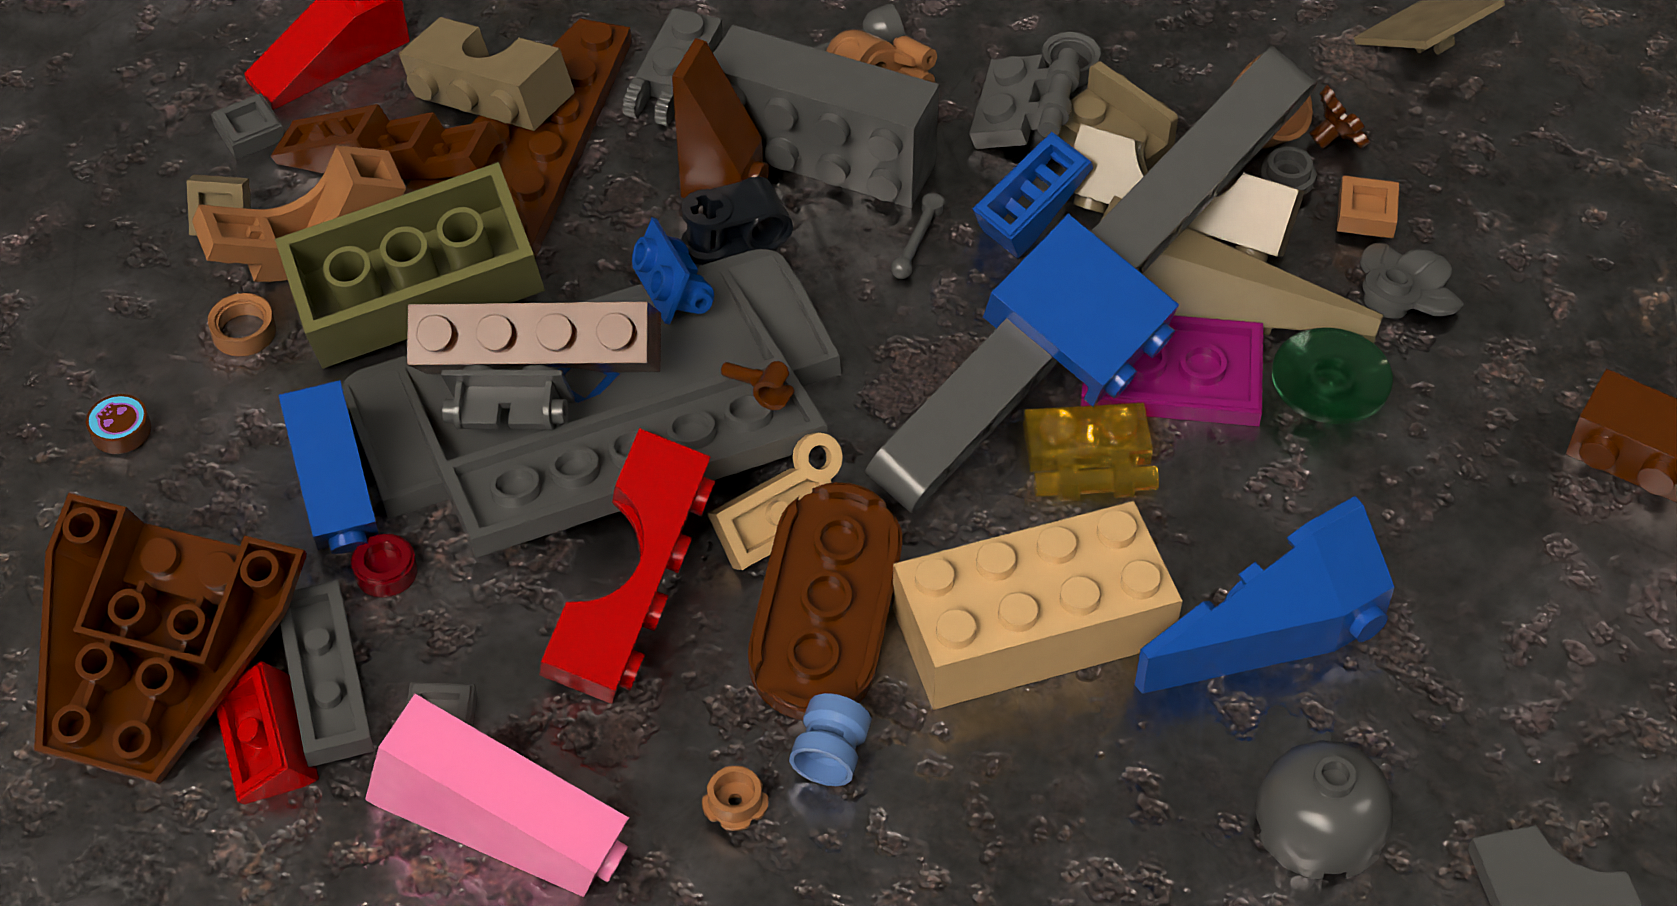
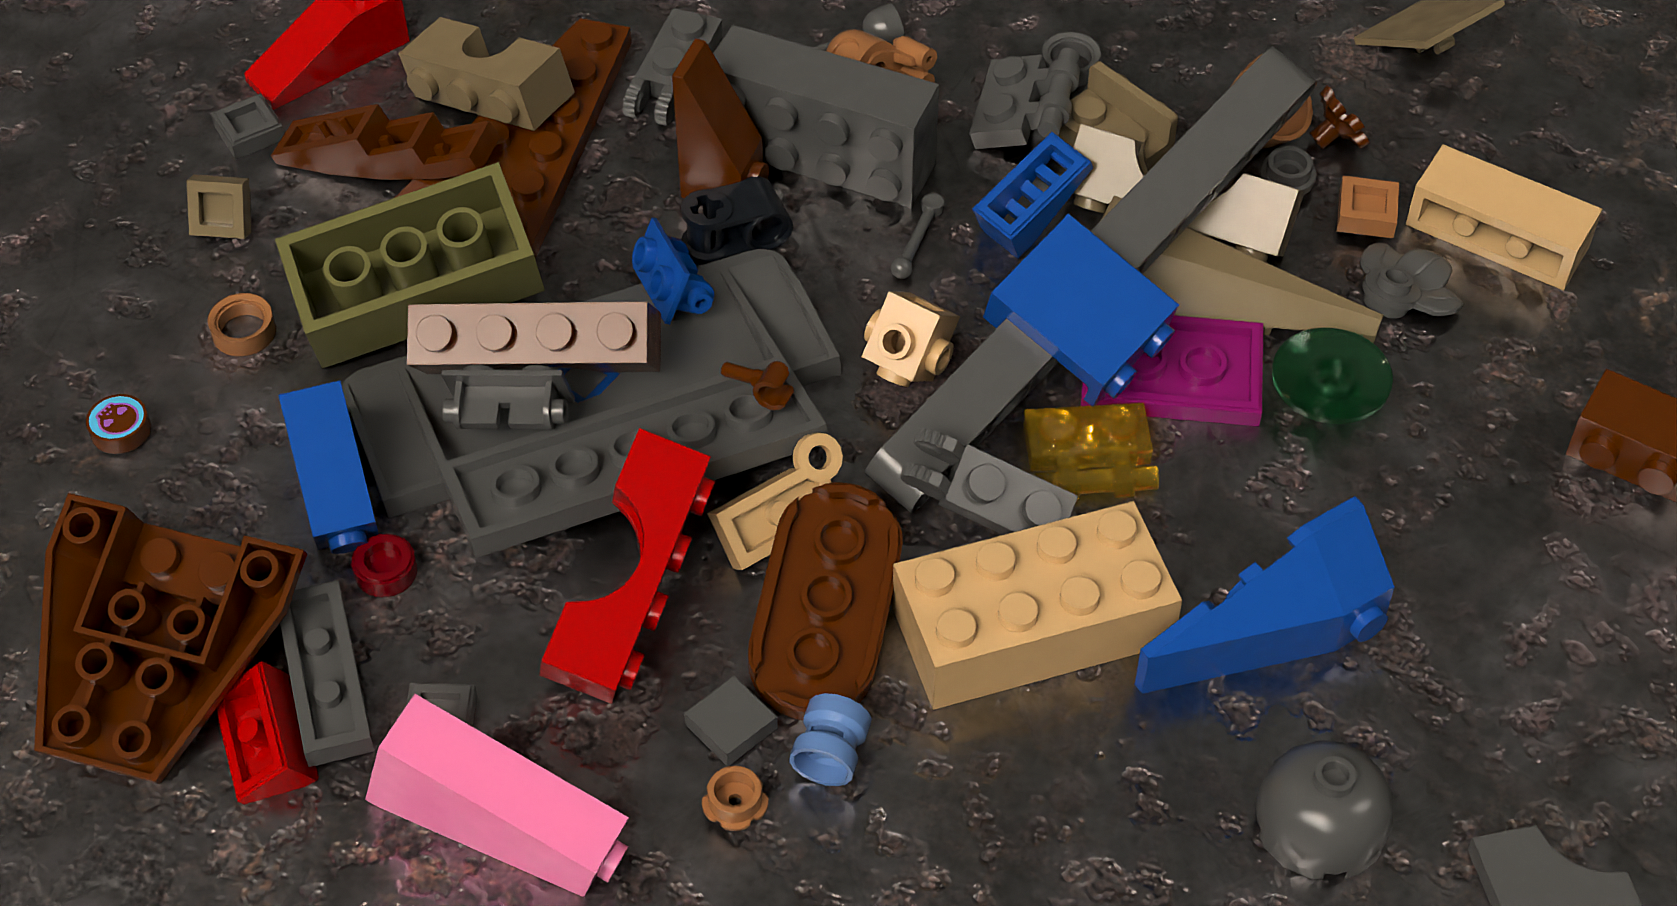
medium nougat arch [192,145,406,282] -> none
none -> dark grey tile [684,676,778,767]
none -> tan brick [861,291,960,387]
none -> dark grey hinge [899,428,1078,535]
none -> tan brick [1405,144,1602,291]

